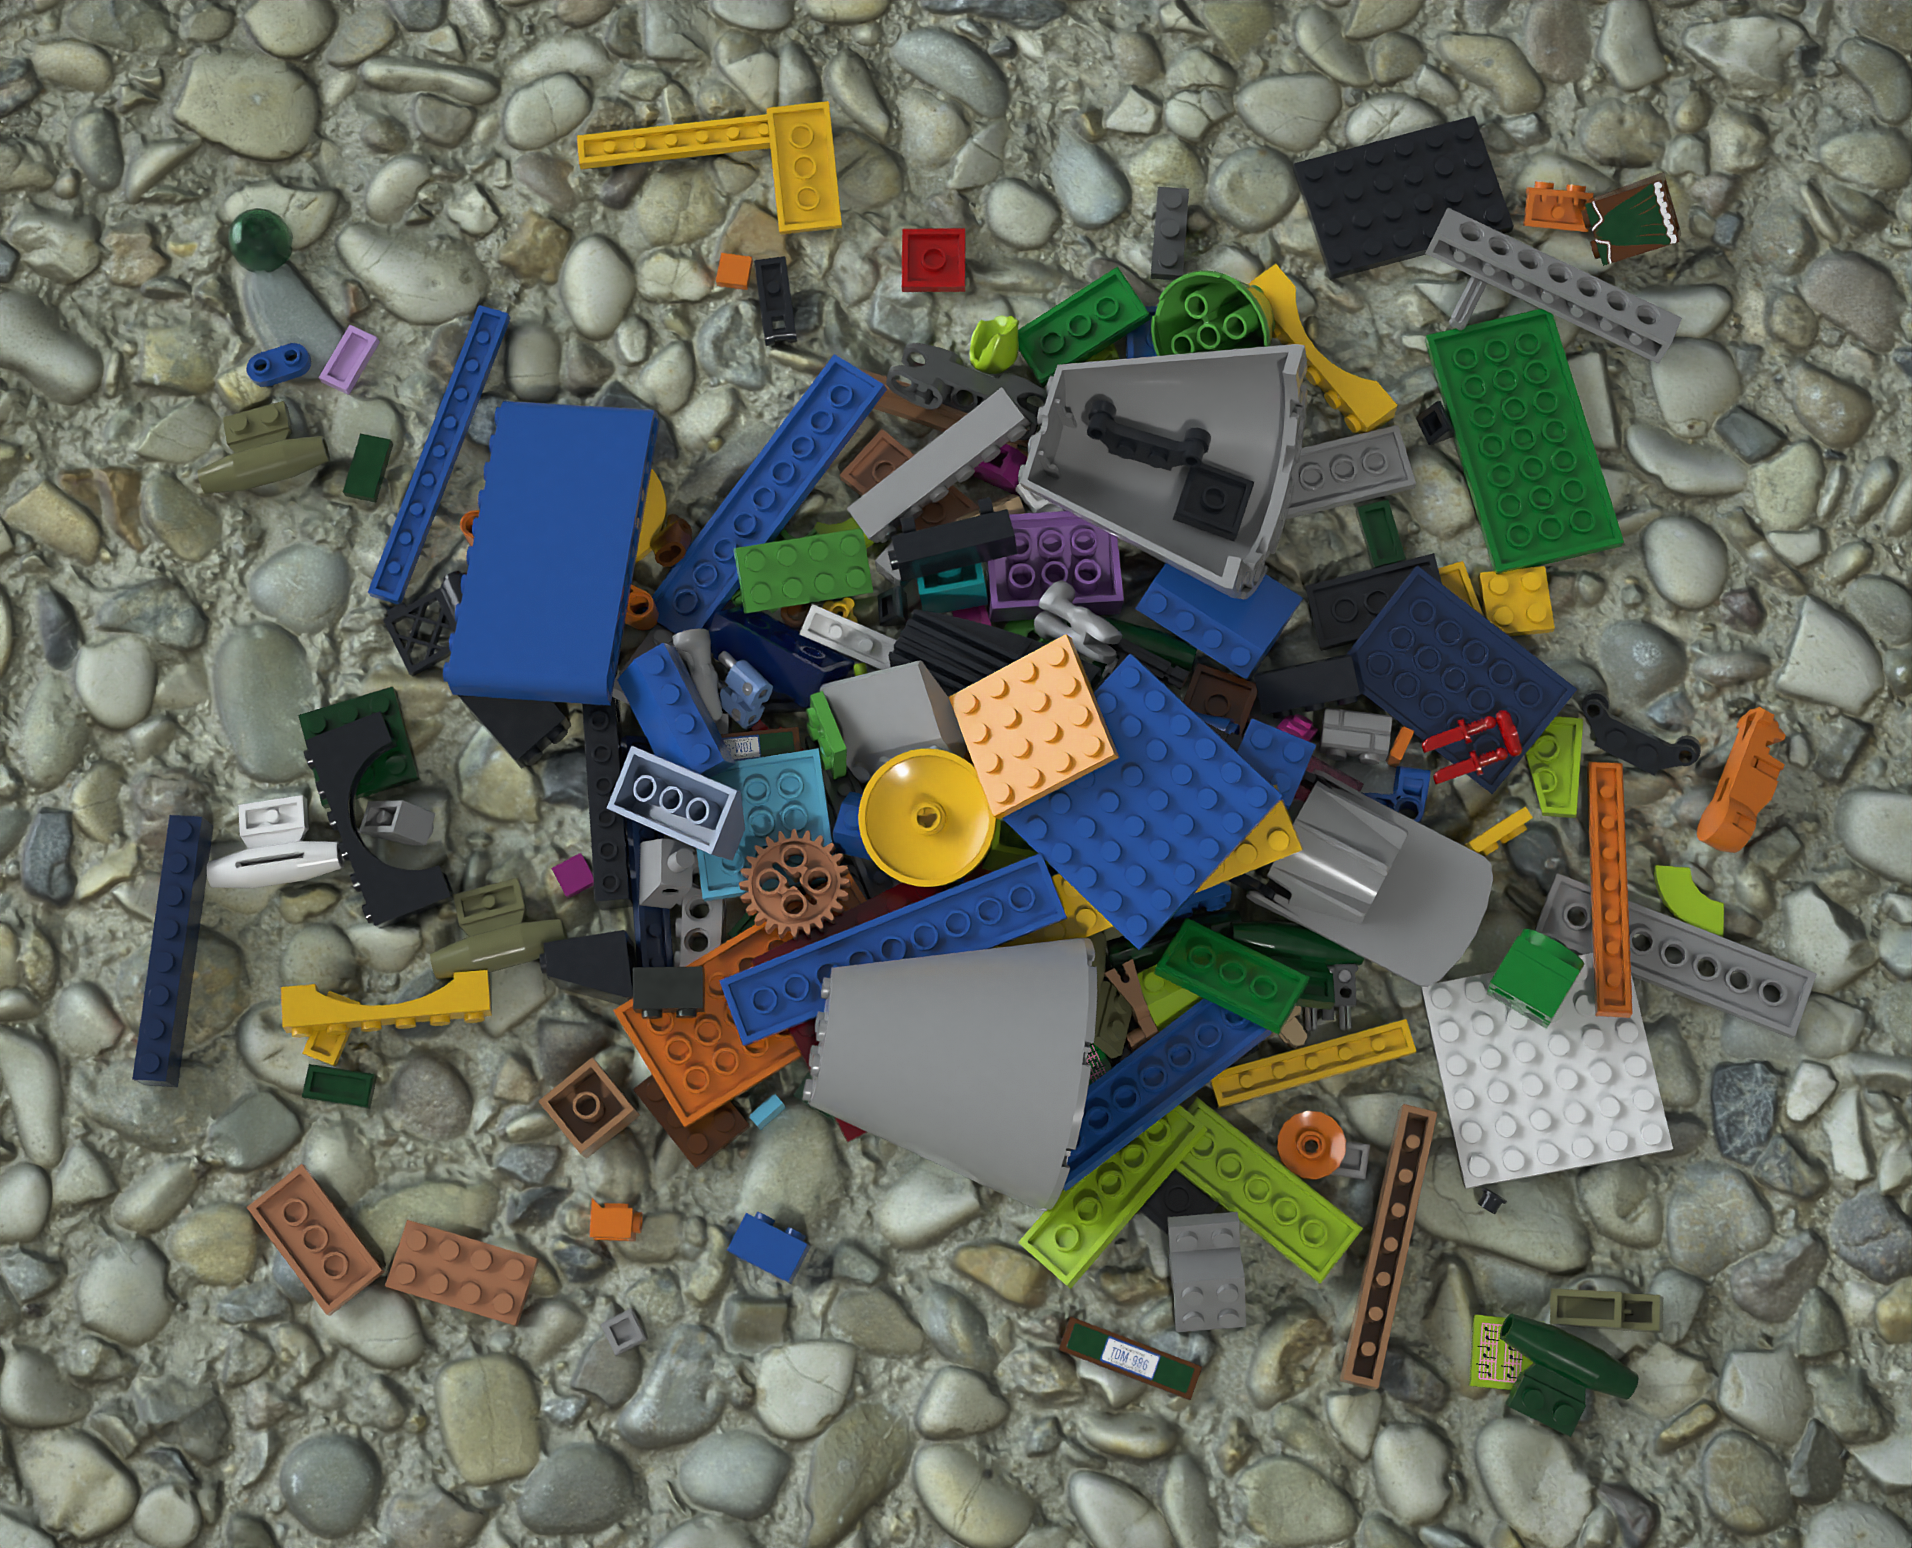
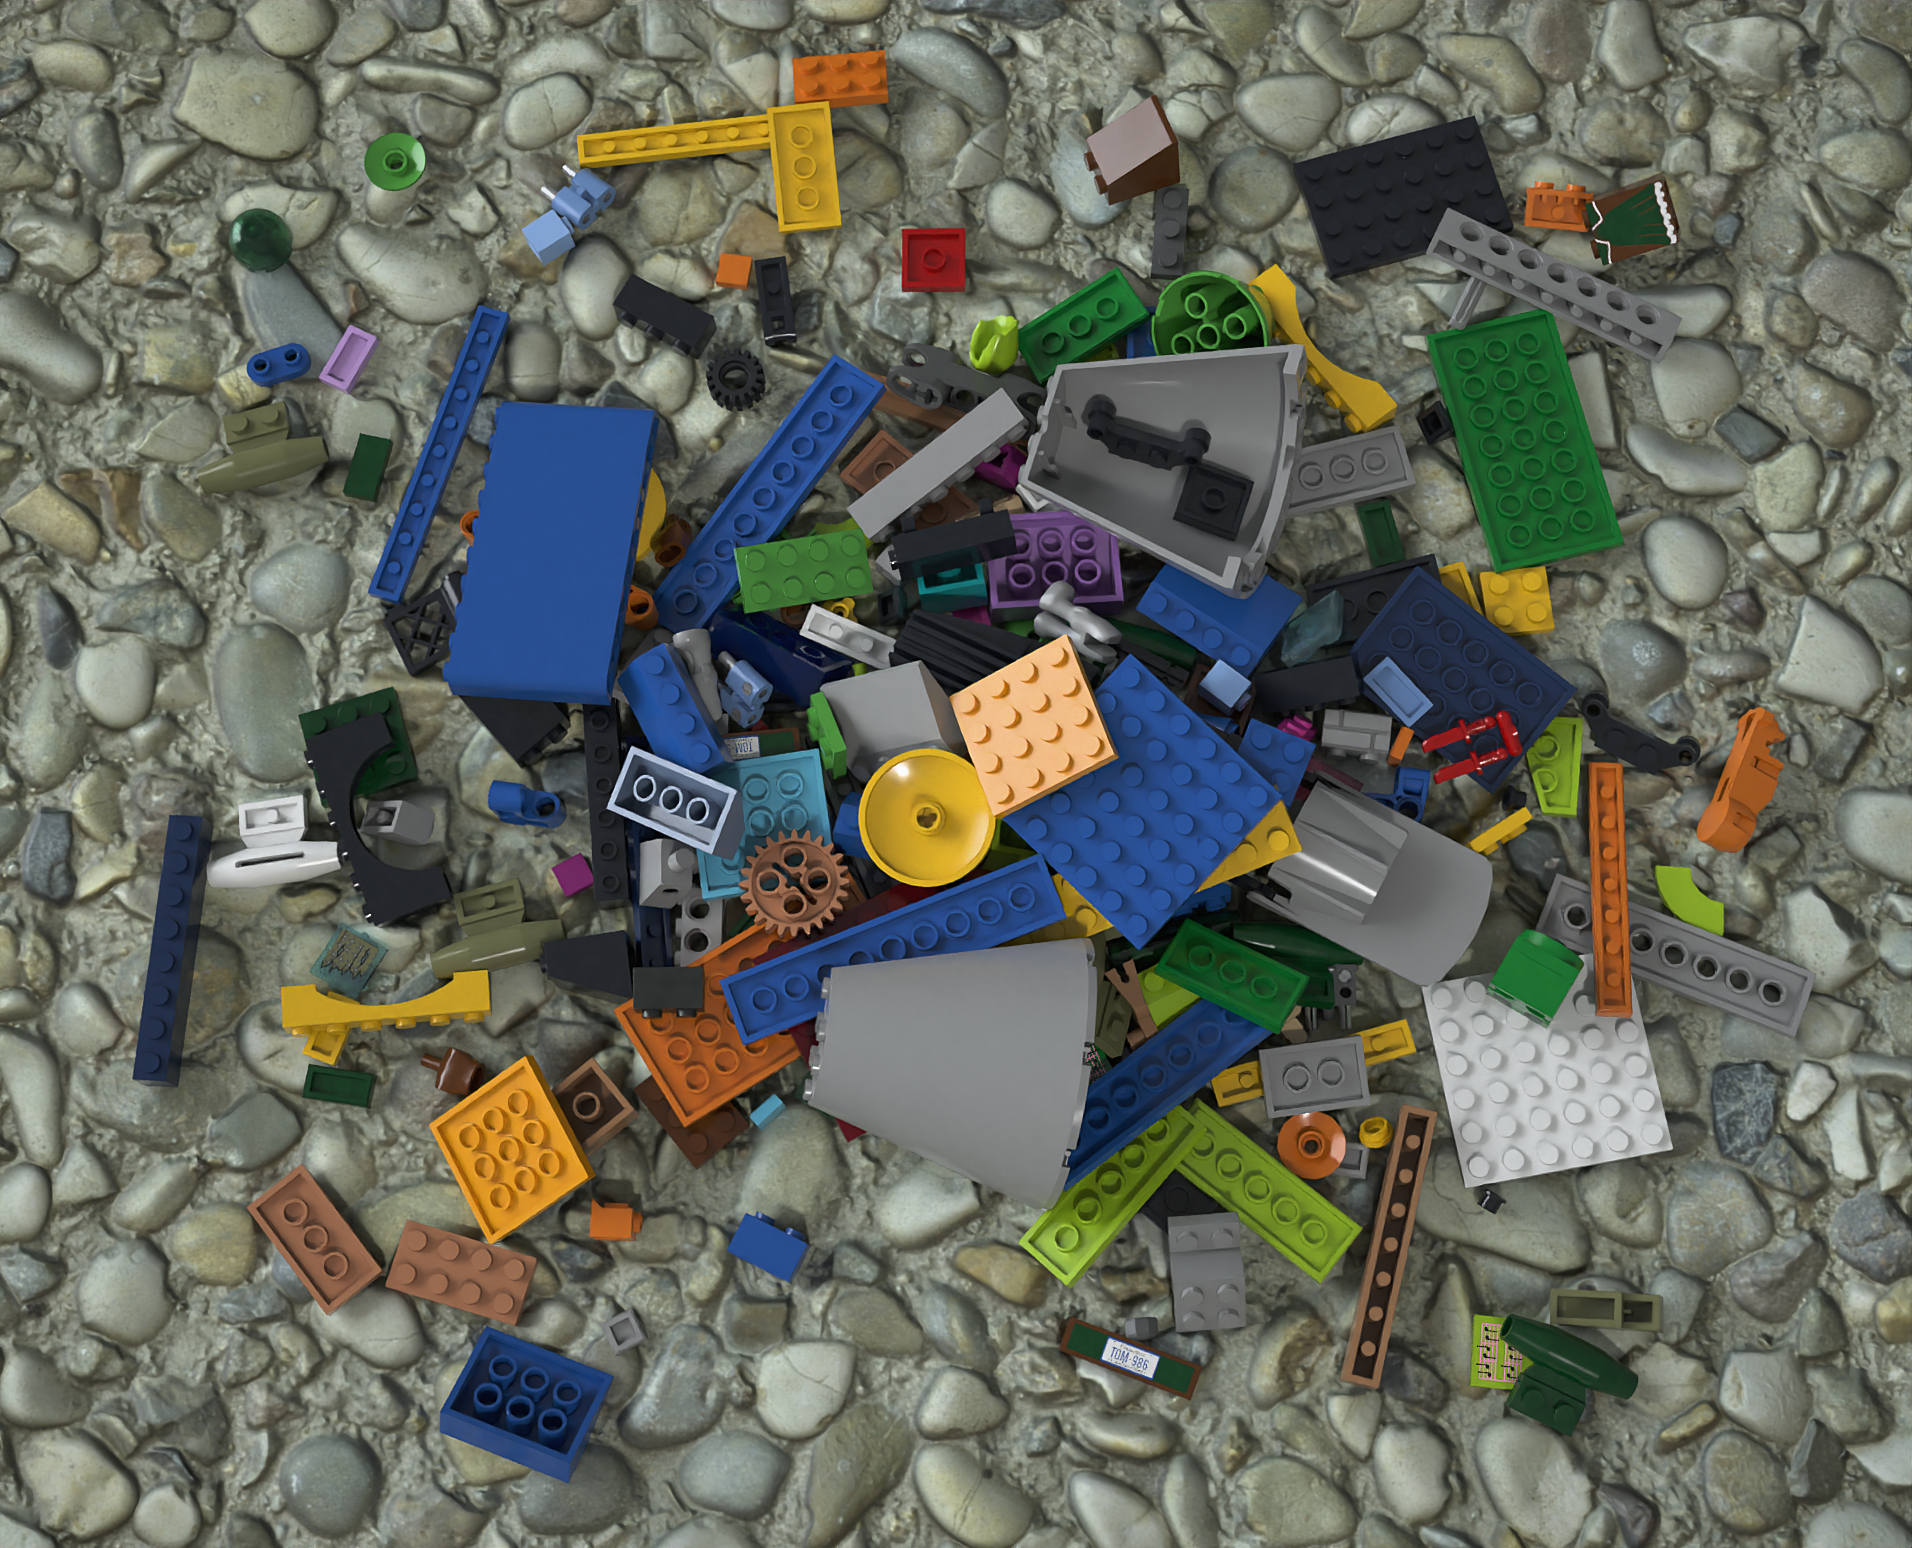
none -> piece [309,922,388,1000]
none -> bright green dish [364,133,426,191]
none -> reddish brown piece [421,1047,485,1096]
none -> light orange plate [429,1055,596,1245]
none -> blue slope [440,1326,614,1484]
none -> blue piece [488,780,567,828]
none -> light blue brick [522,209,575,266]
none -> medium blue piece [541,163,616,230]
none -> black brick [612,274,717,360]
none -> black tyre [706,348,766,411]
none -> orange plate [793,50,889,108]
none -> slope [1083,95,1180,205]
none -> dark grey tile [1125,1317,1158,1340]
none -> light blue brick [1198,659,1252,717]
none -> light grey plate [1257,1035,1371,1119]
none -> clear light blue plate [1281,590,1344,668]
none -> yellow plate [1359,1116,1394,1148]
none -> medium blue tile [1363,656,1433,728]
none -> black piece [1502,785,1527,812]

